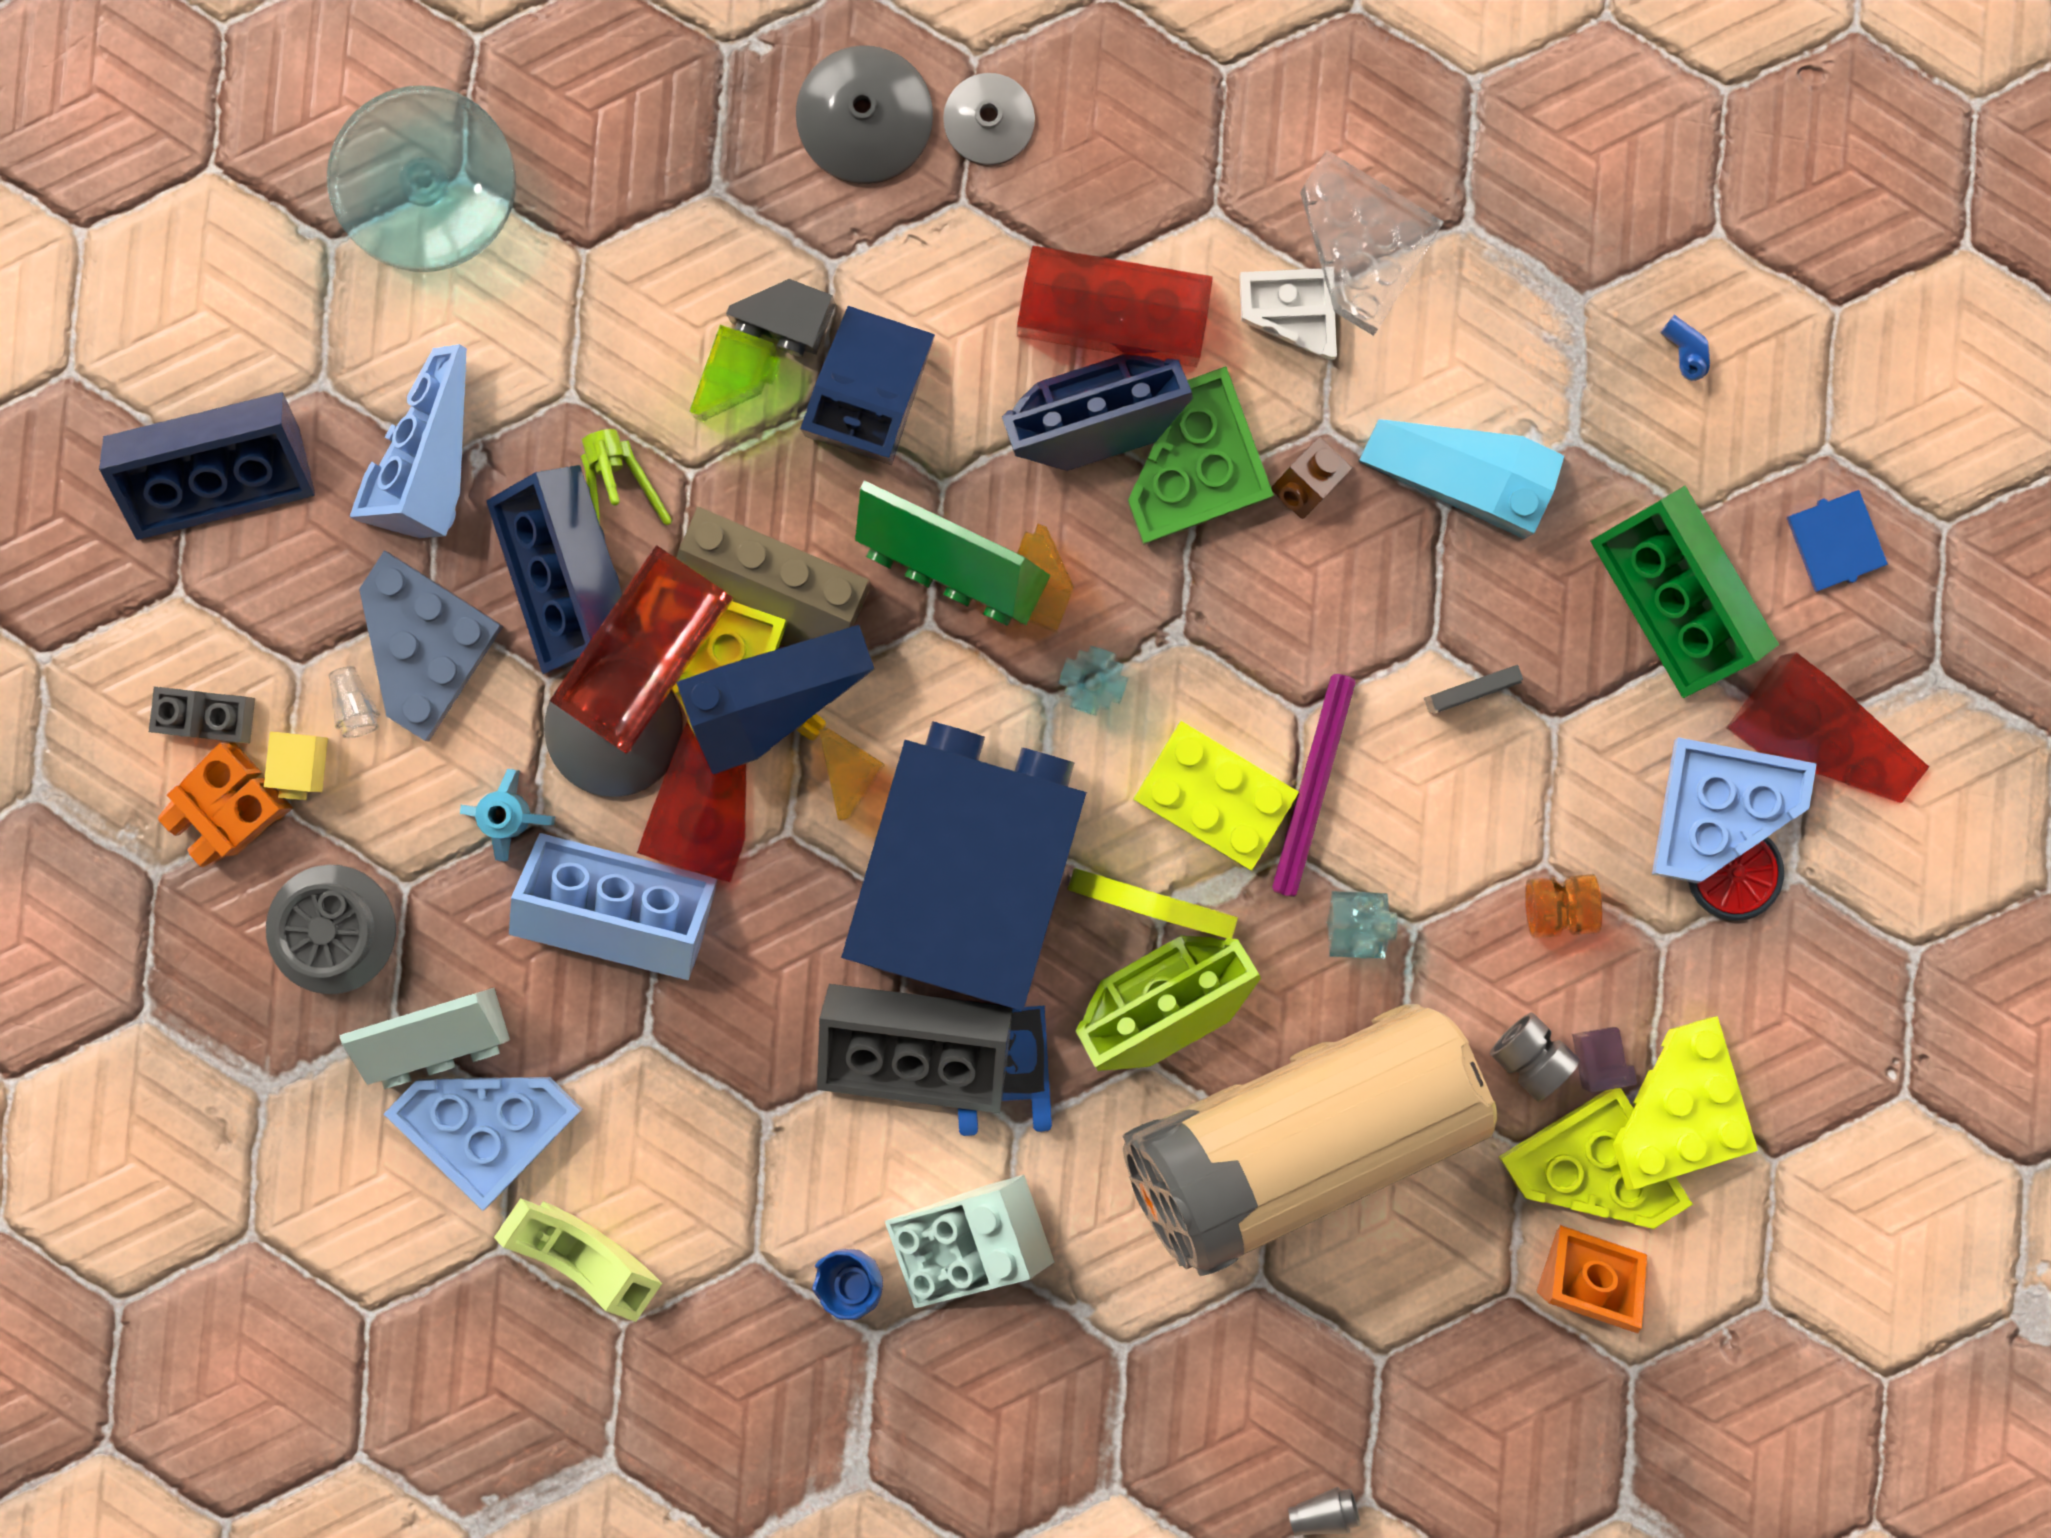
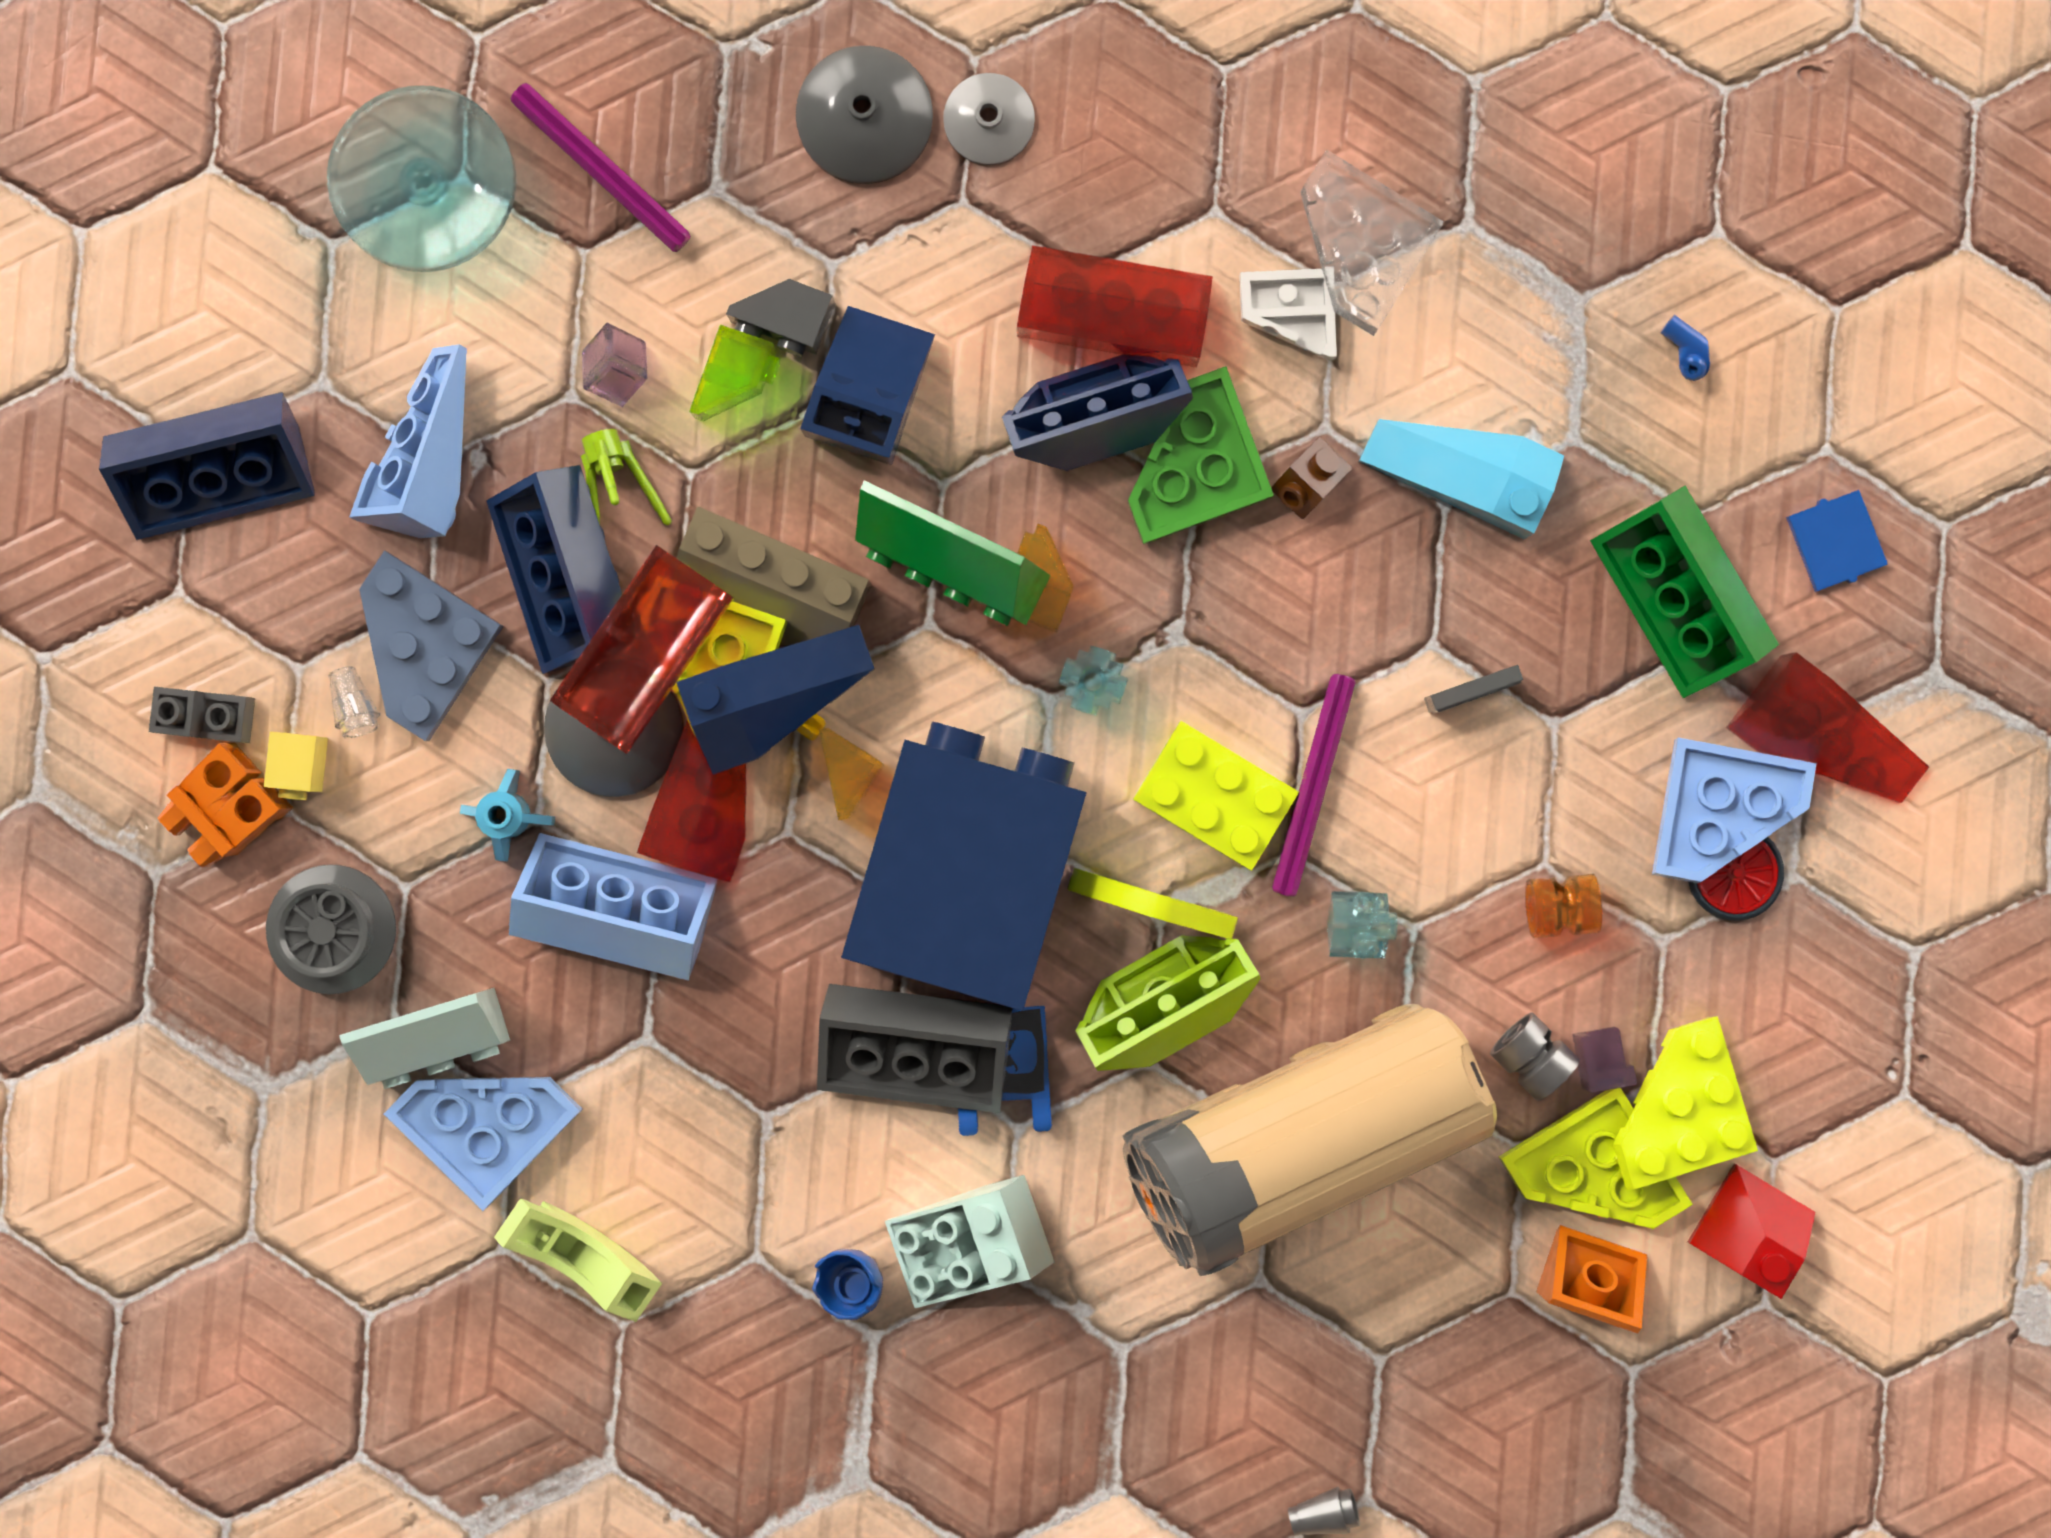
none -> magenta axle [510,83,691,252]
none -> panel [582,322,648,407]
none -> slope [1687,1163,1816,1299]

